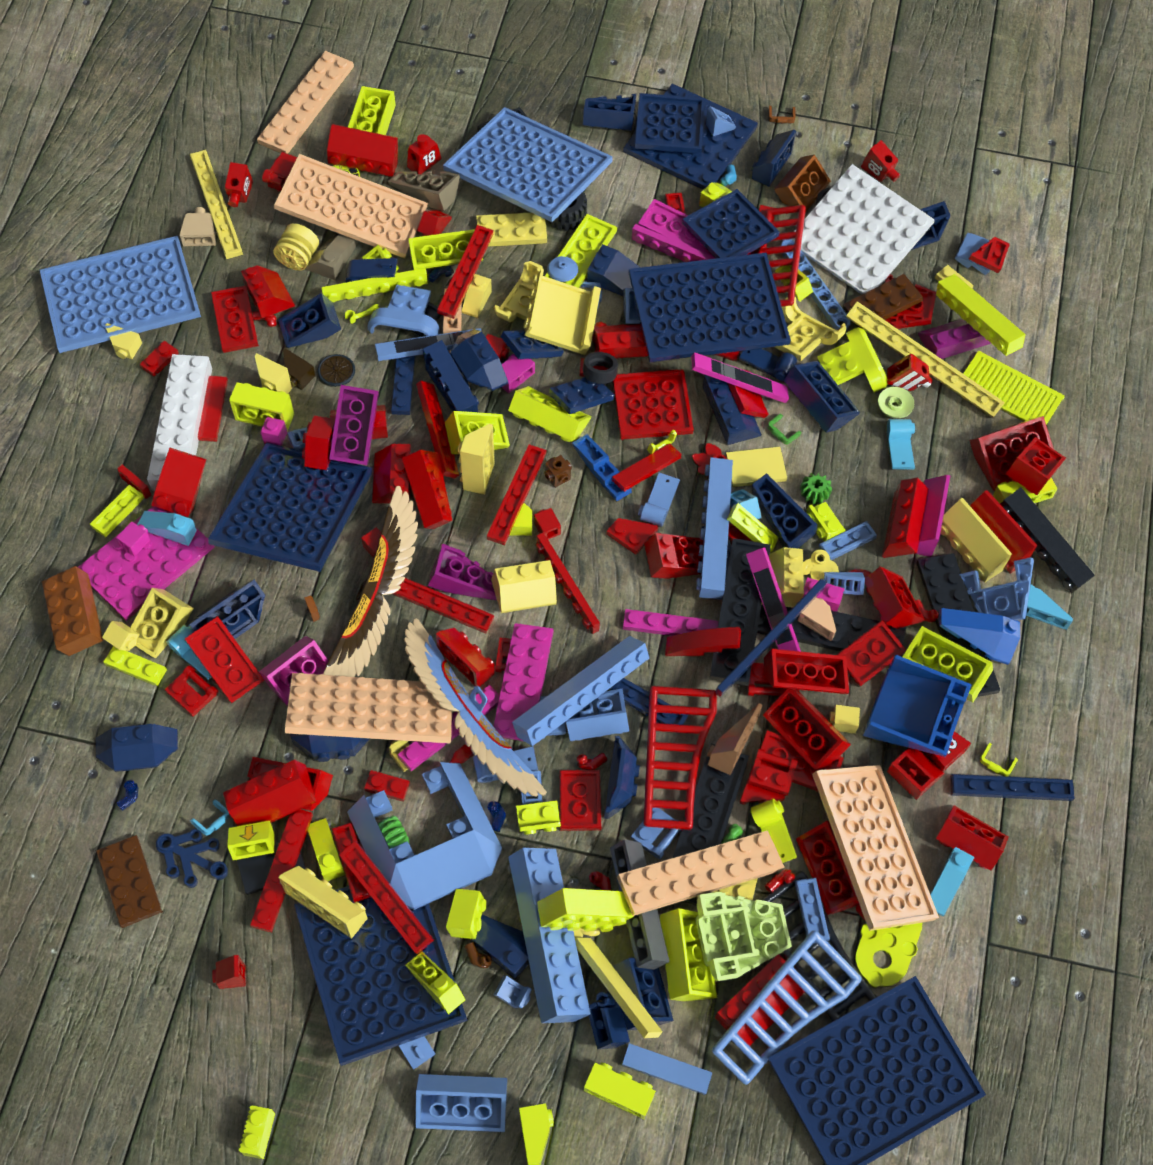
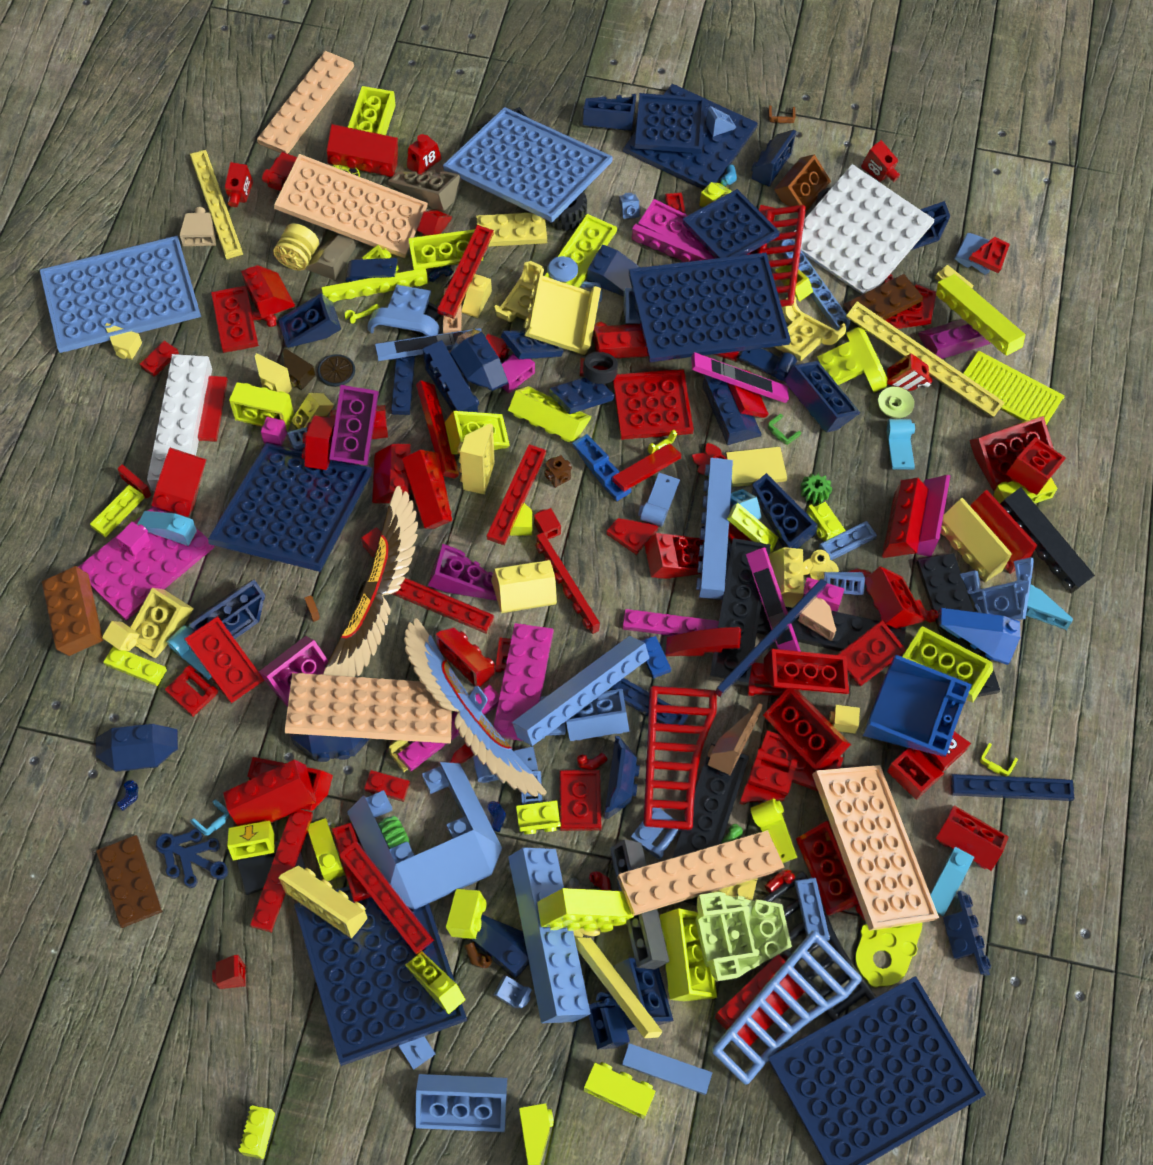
none -> light yellow slope [291,393,334,429]
none -> medium blue bracket [619,193,640,219]
none -> blue plate [642,636,671,678]
none -> dark blue bracket [943,890,991,976]

